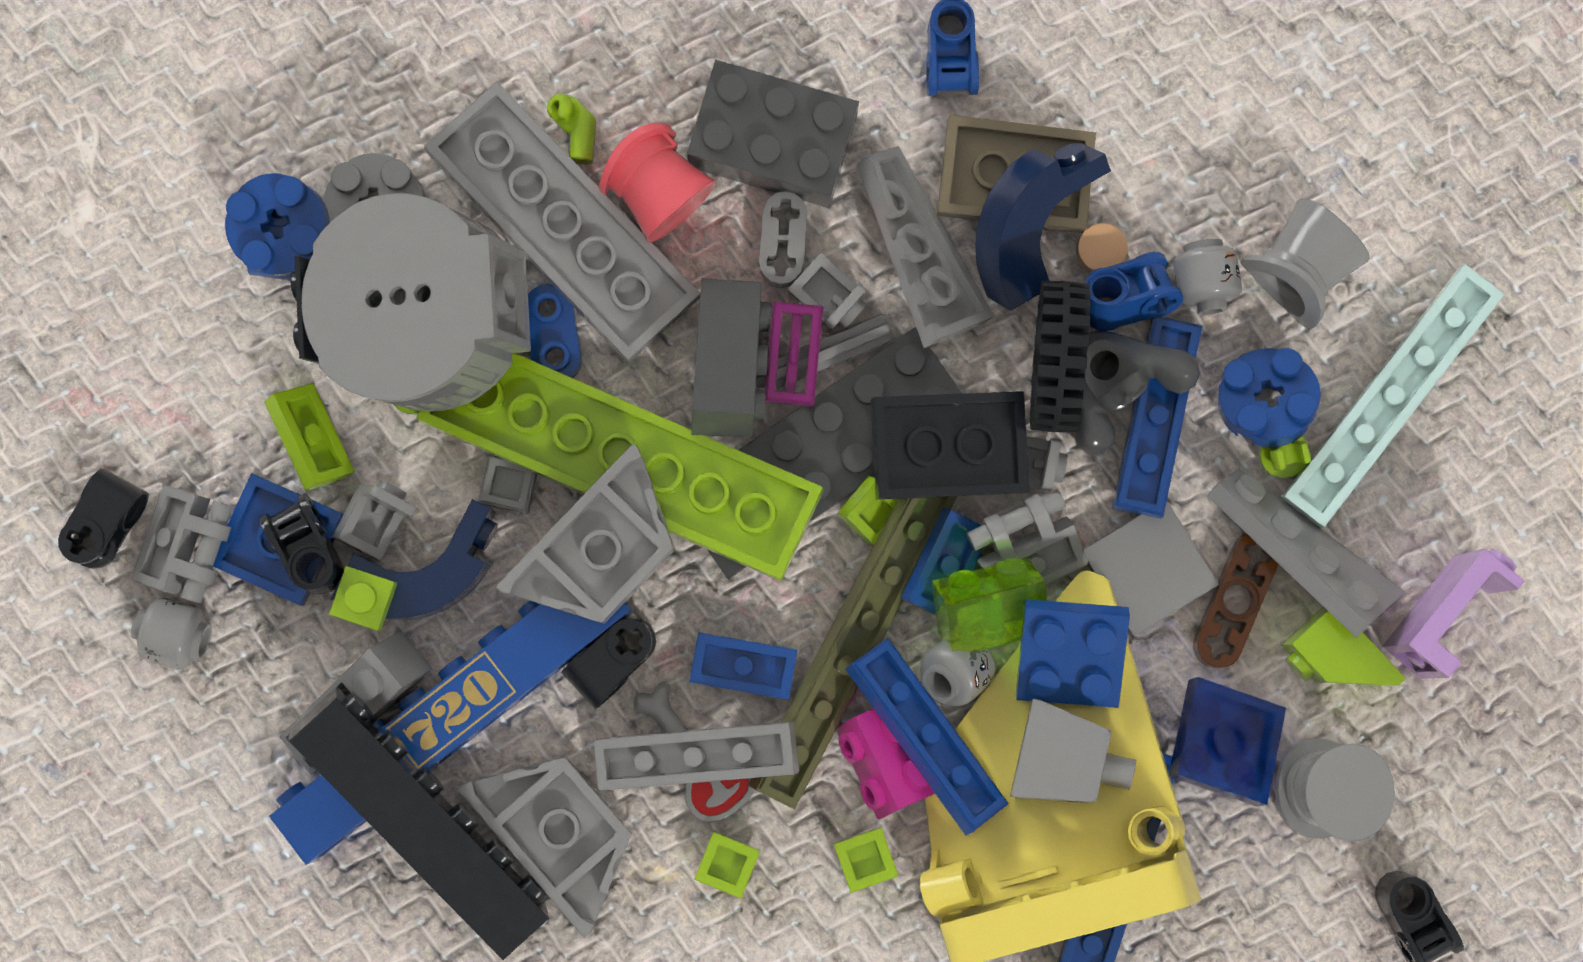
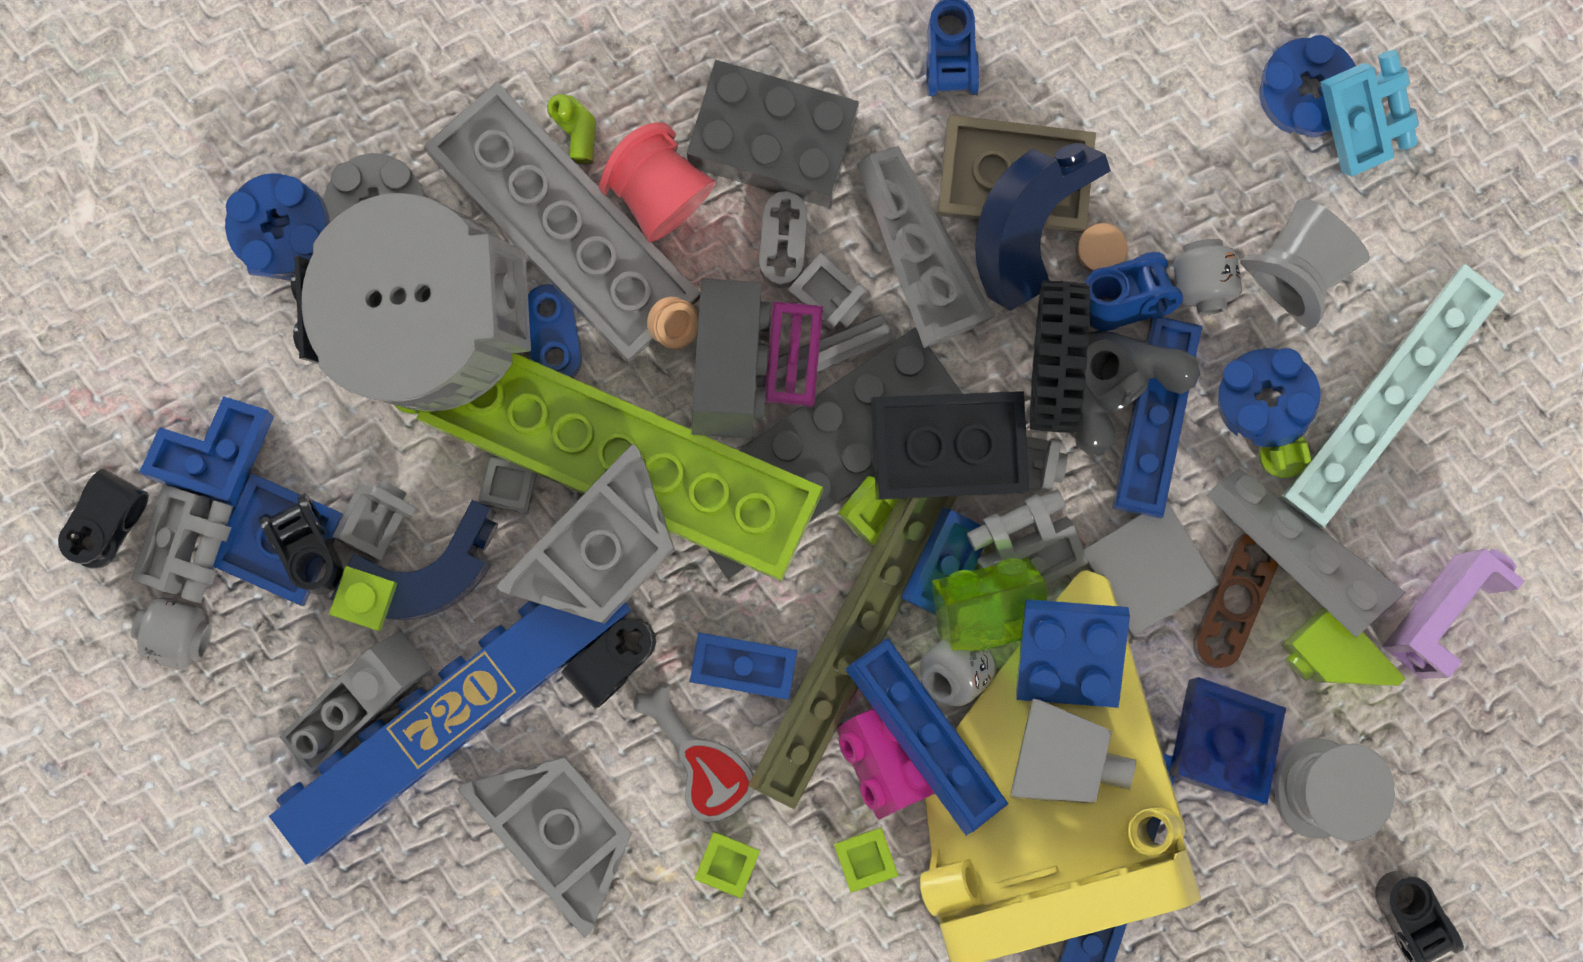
lime plate [264,383,355,491] -> none
black brick [288,687,549,960] -> none
light grey plate [593,721,799,791] -> none
none -> blue plate [139,396,274,507]
none -> light nougat tile [647,297,699,349]
none -> blue plate [1259,35,1356,137]
none -> medium azure plate [1320,50,1419,177]

